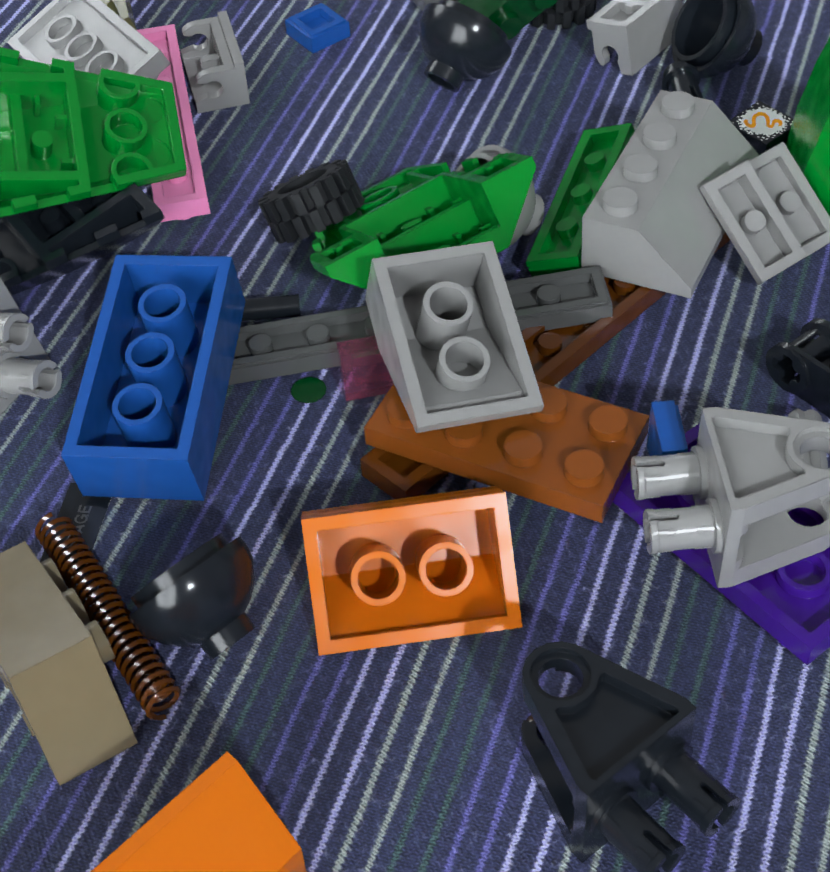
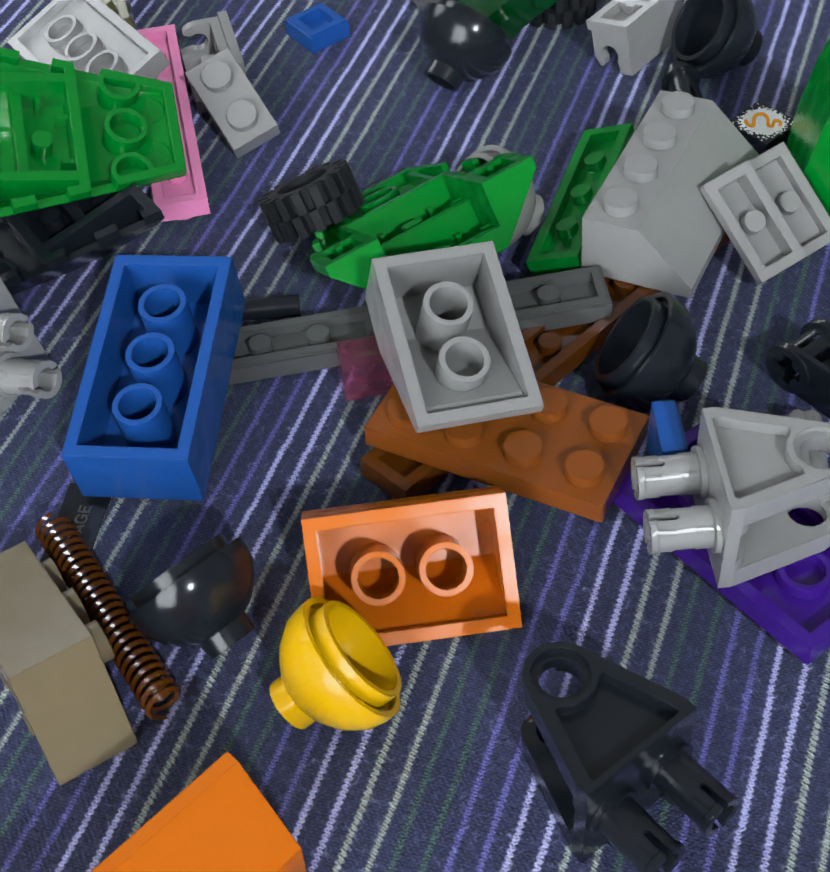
dark green sticker [291,377,326,403] -> none
none -> light grey plate [184,47,280,159]
none -> yellow piece [269,597,402,731]
none -> black piece [594,292,707,406]

